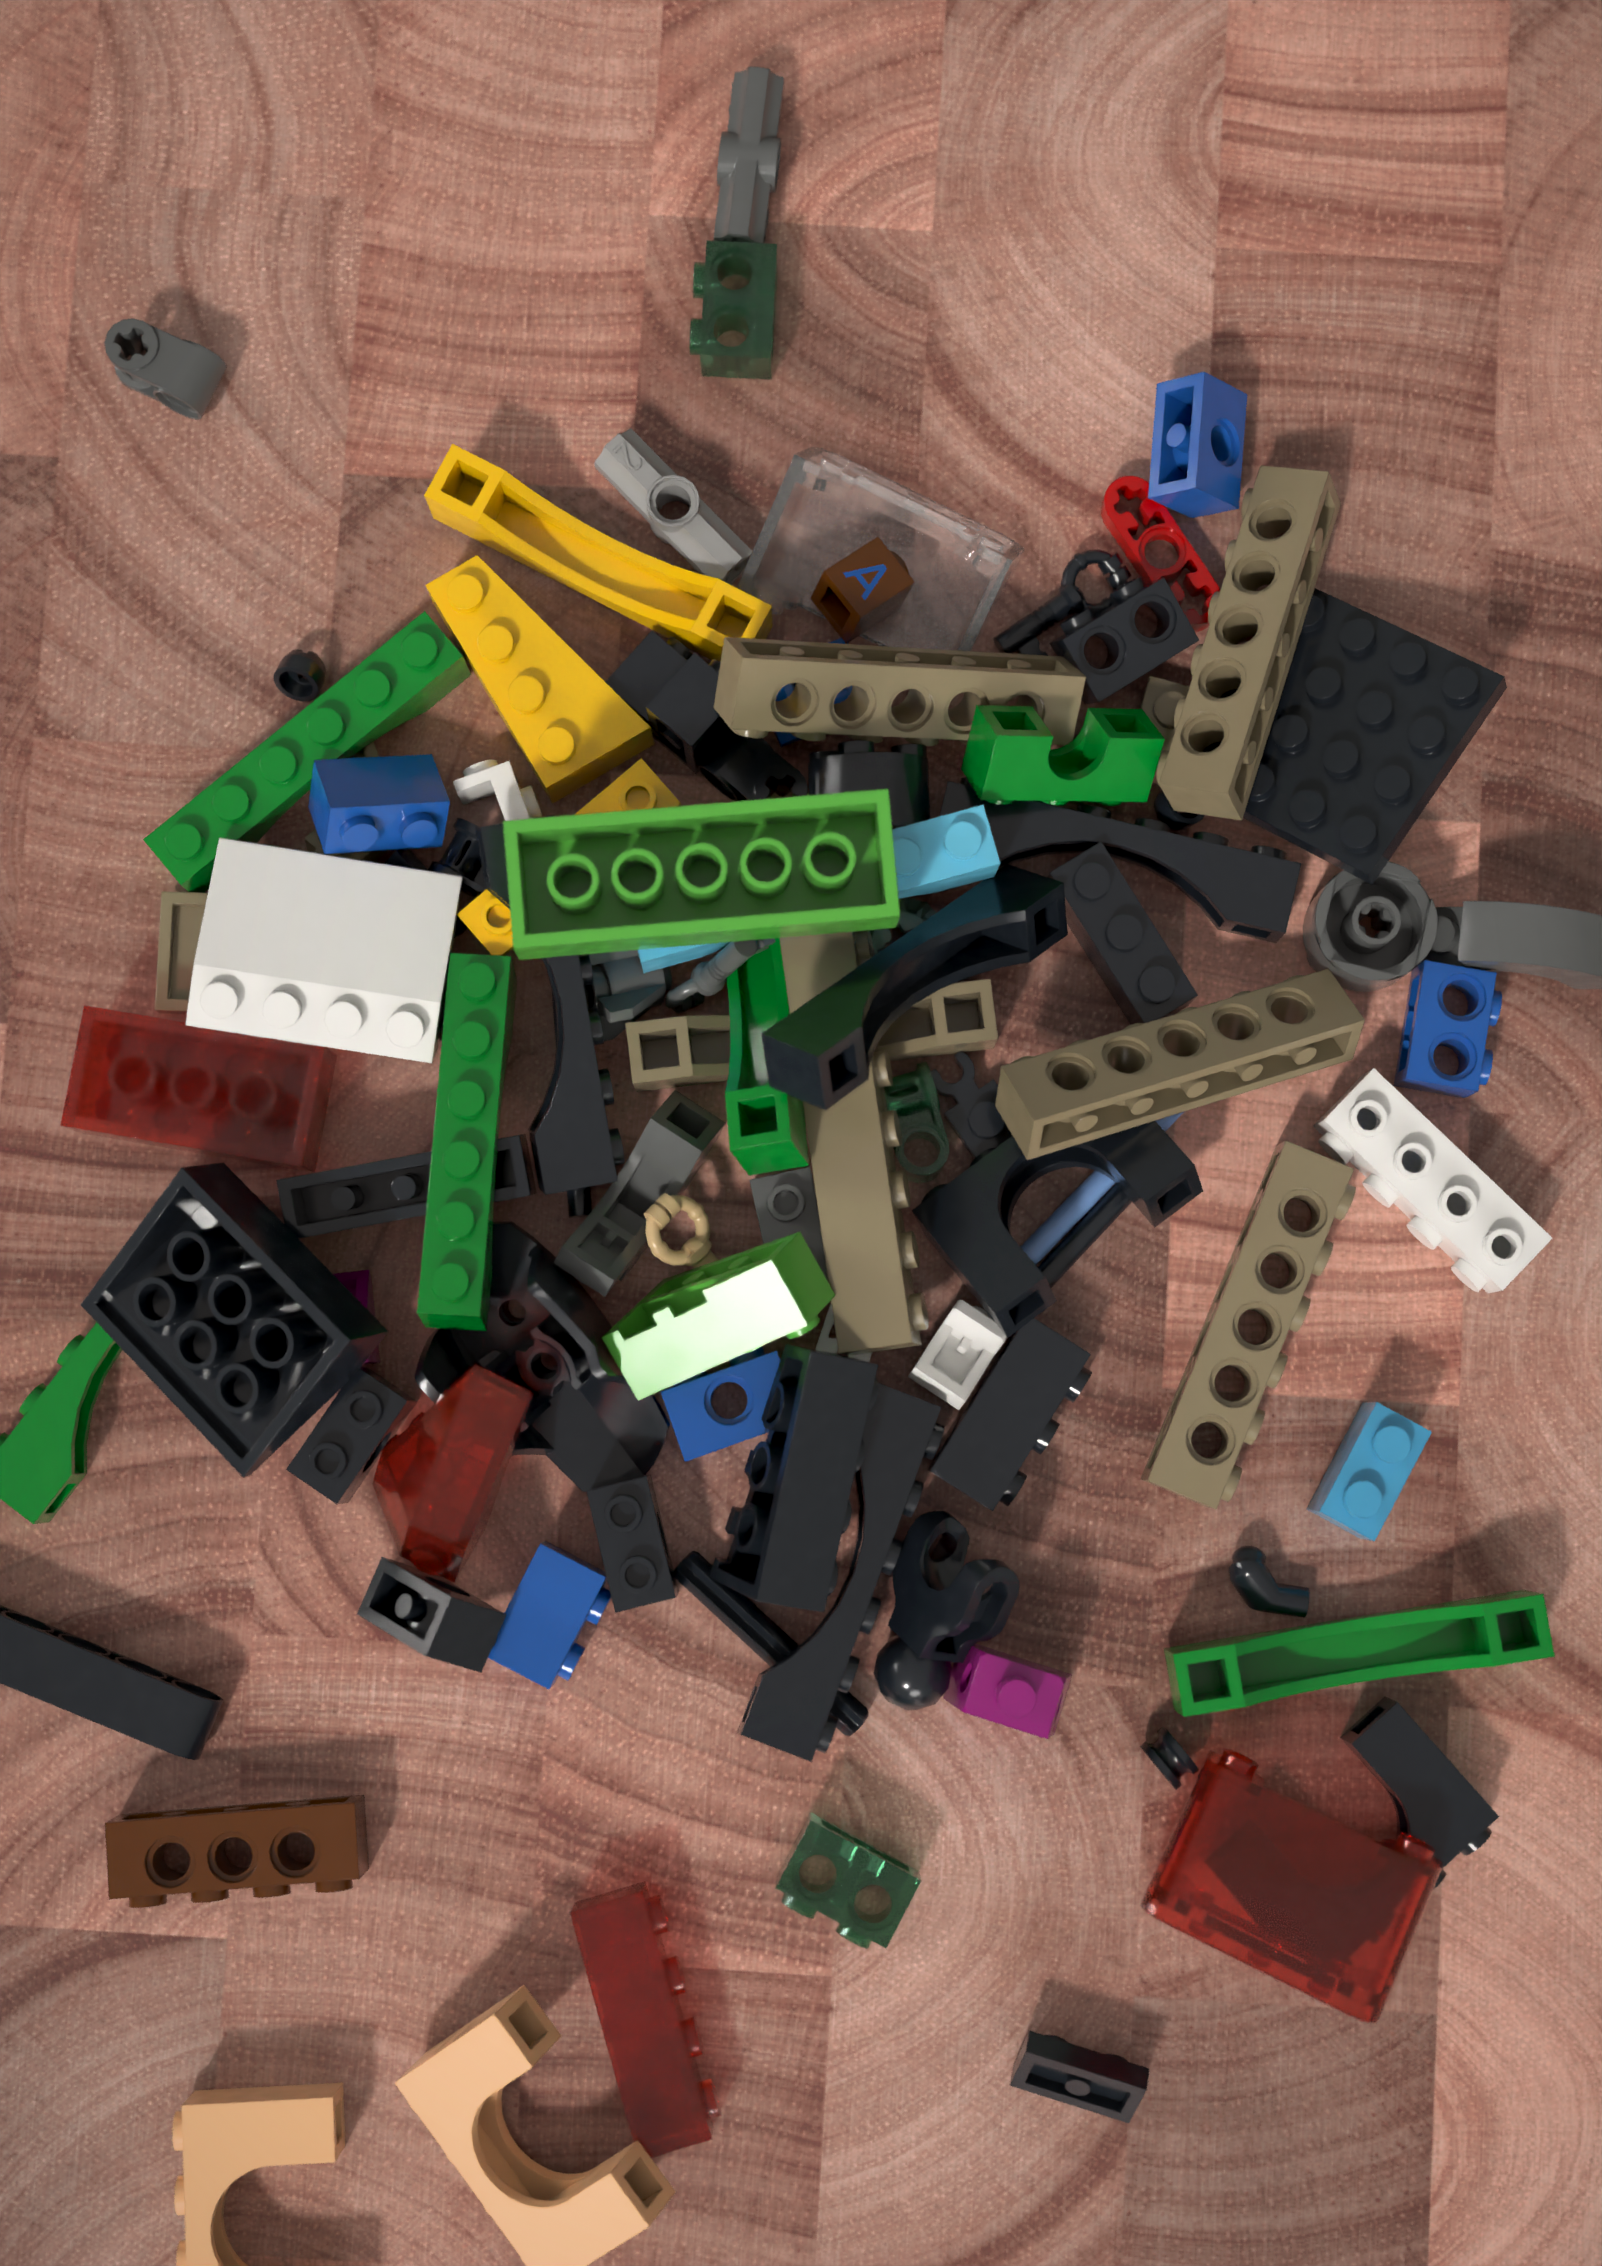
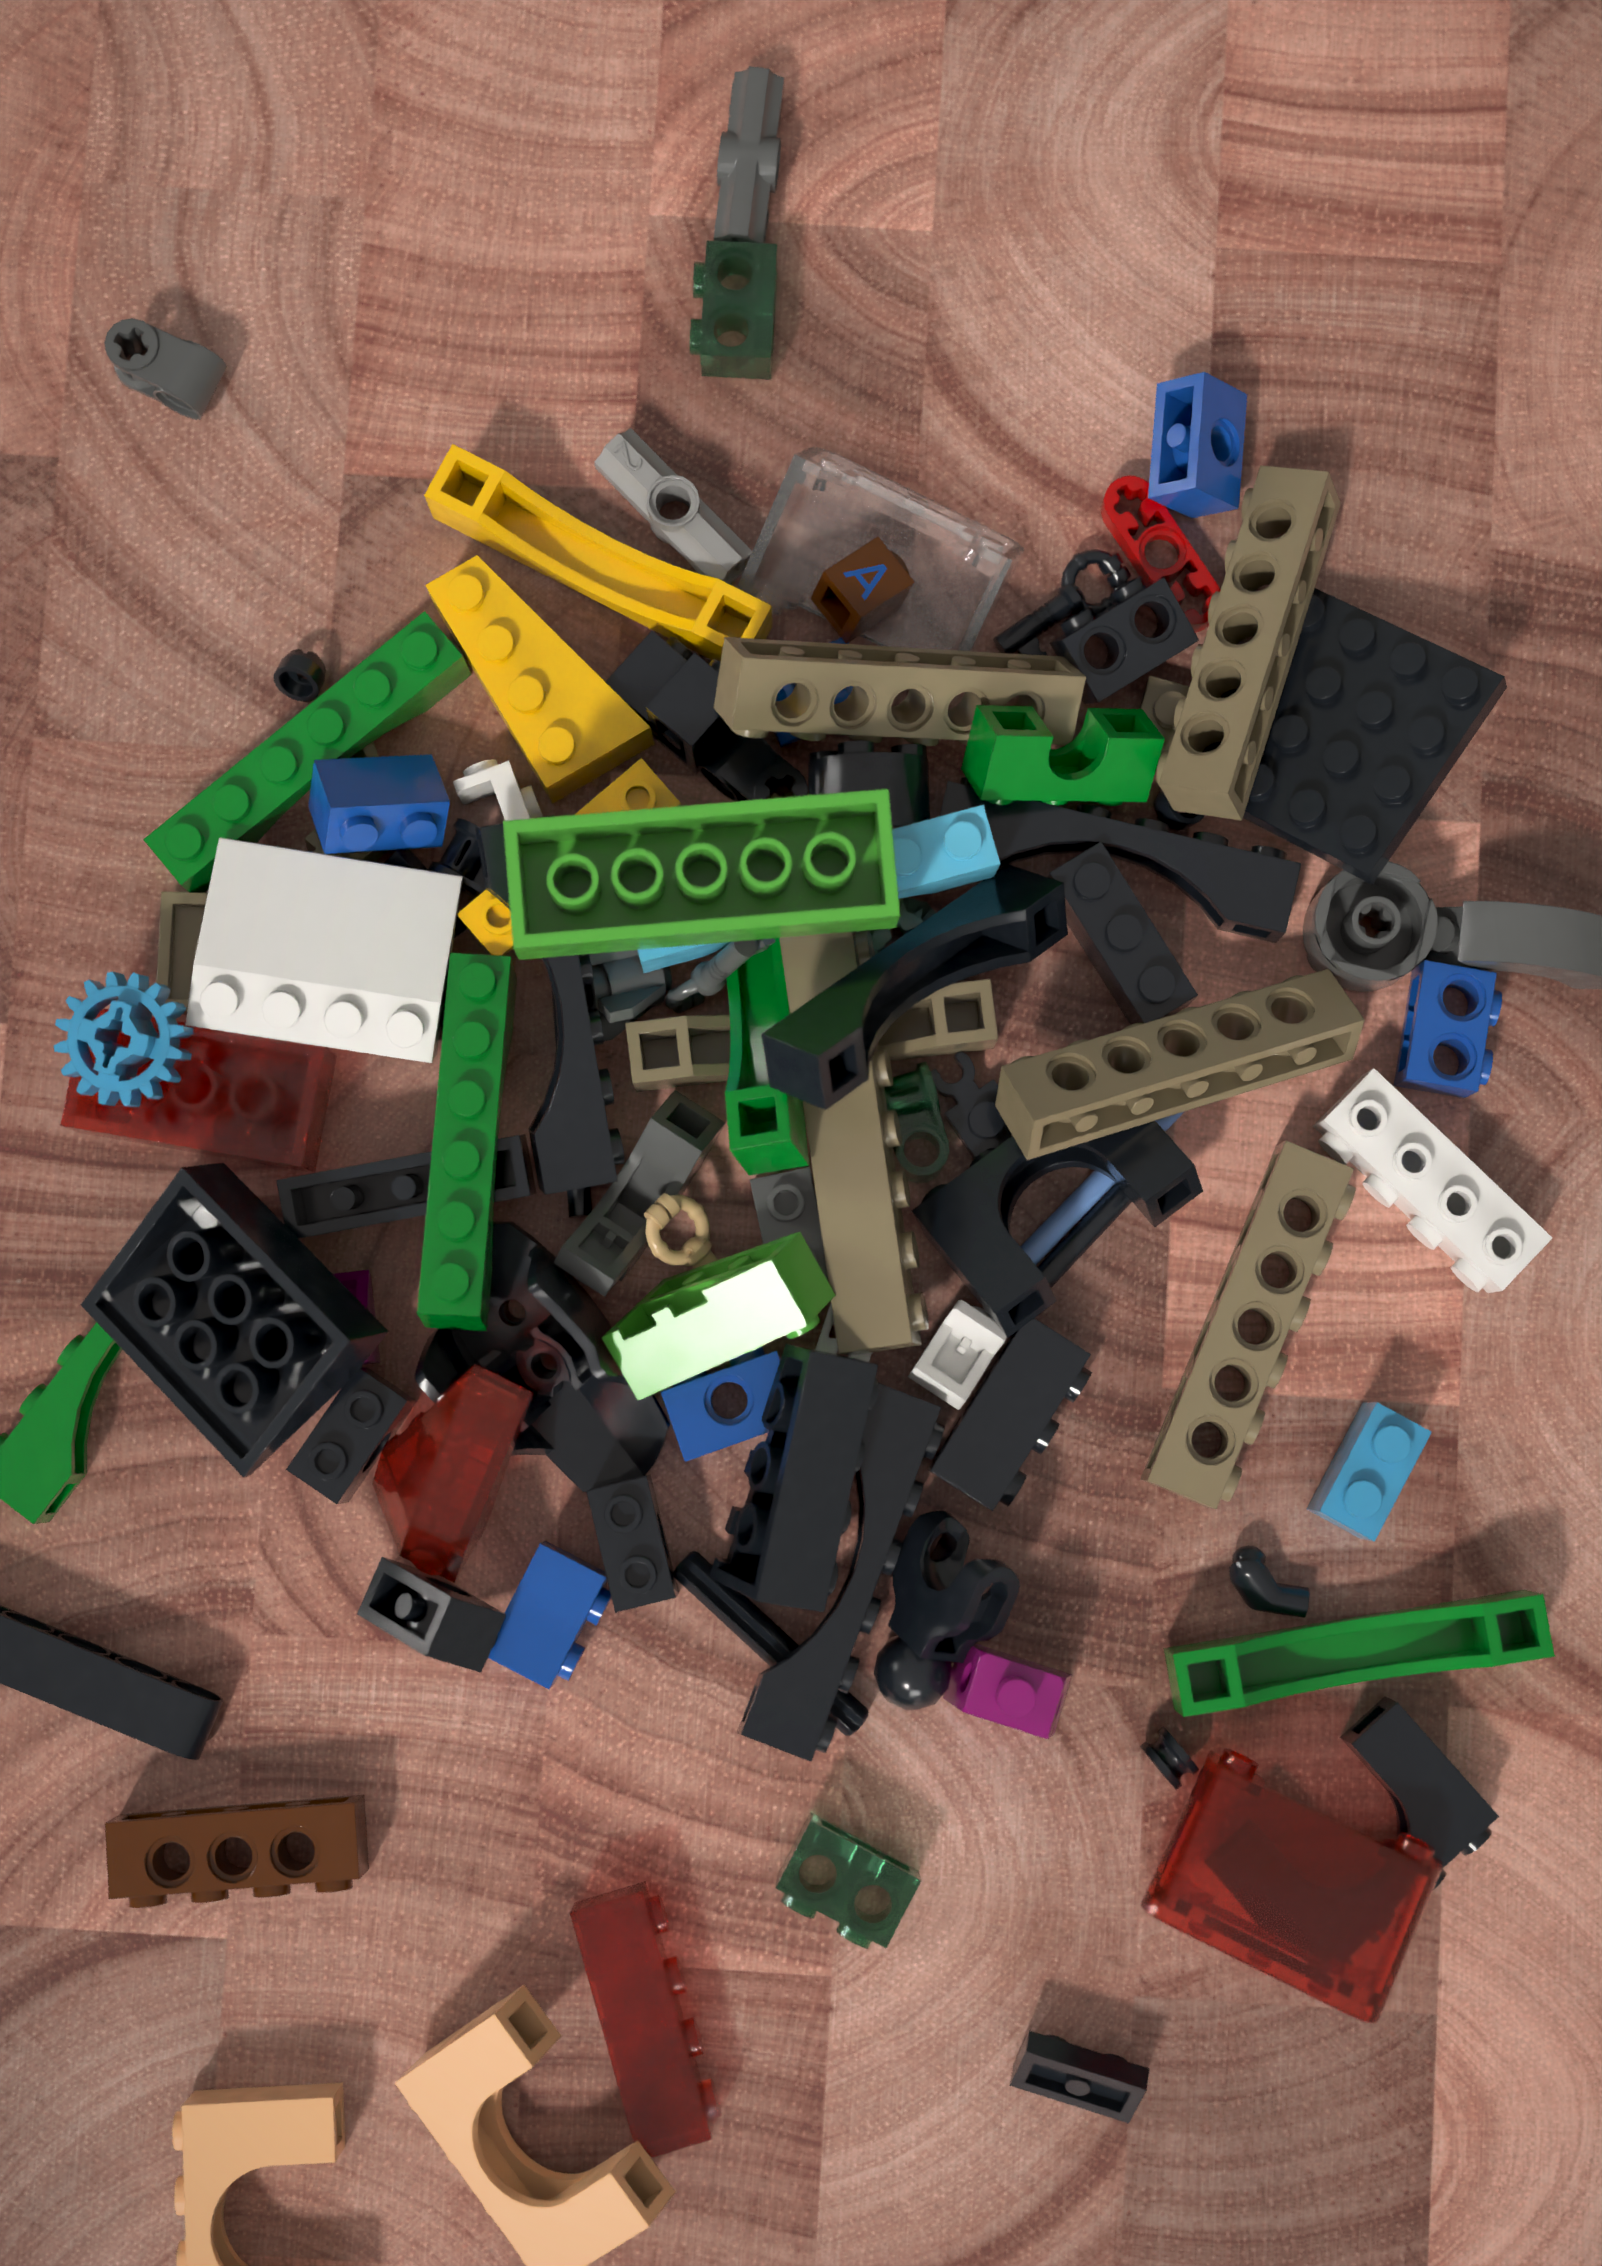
none -> dark azure gear [54,972,194,1107]

